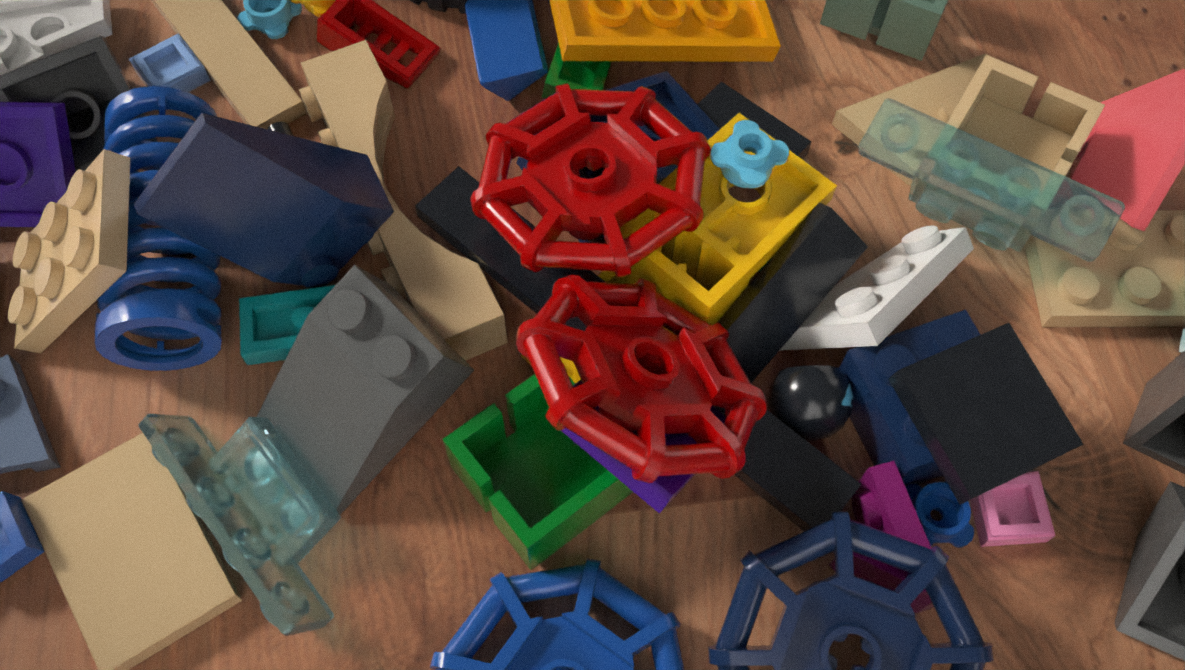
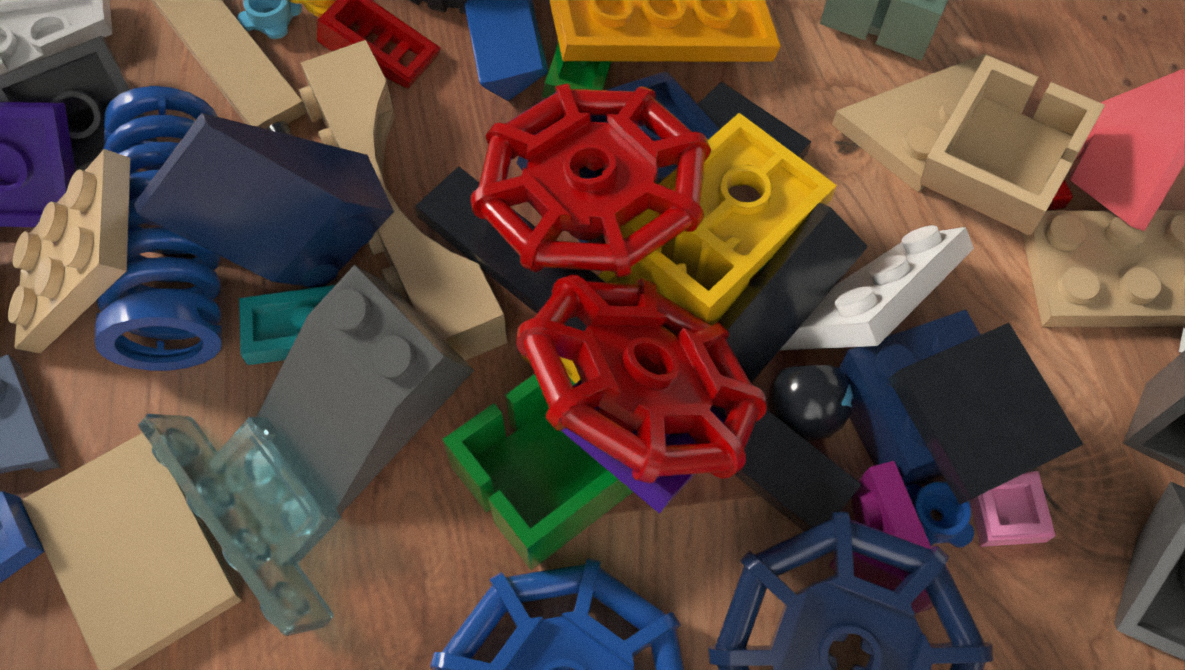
light blue tile [129,33,211,92] -> none
medium azure plate [710,120,789,188] -> none
clear light blue bracket [858,98,1125,262] -> none

